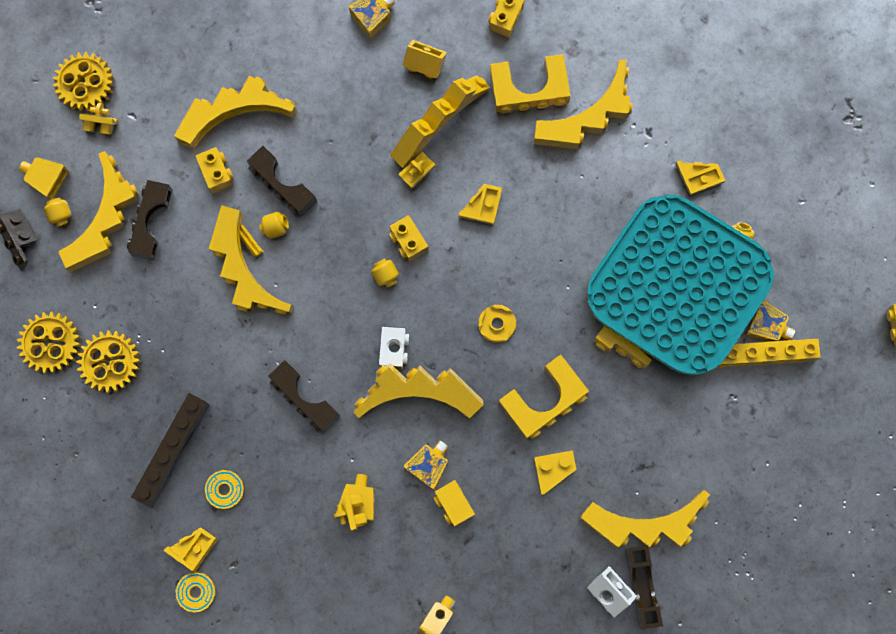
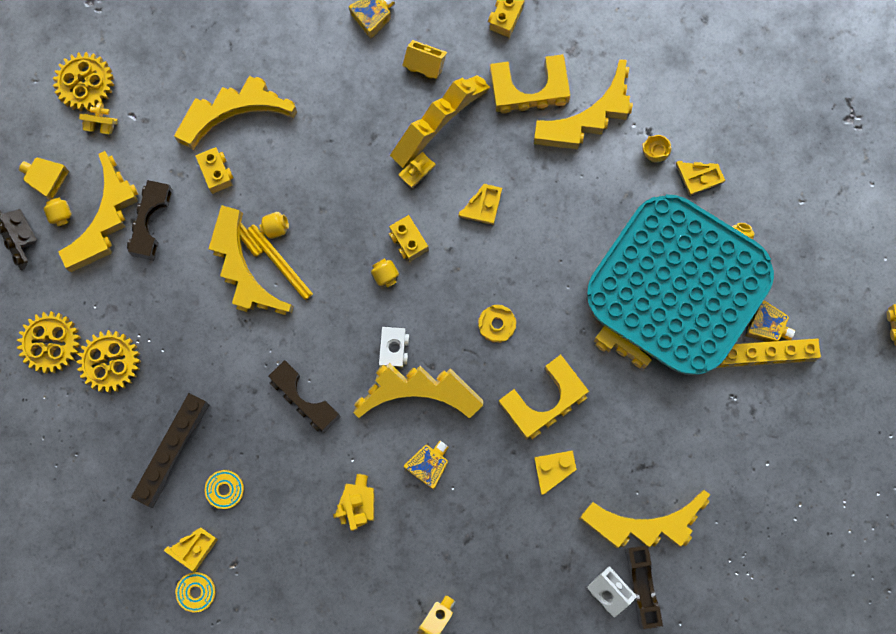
dark brown arch [247,146,317,217] -> none
yellow brick [434,480,475,527] -> none
none -> yellow axle [247,225,313,300]
none -> yellow hair [642,135,672,163]

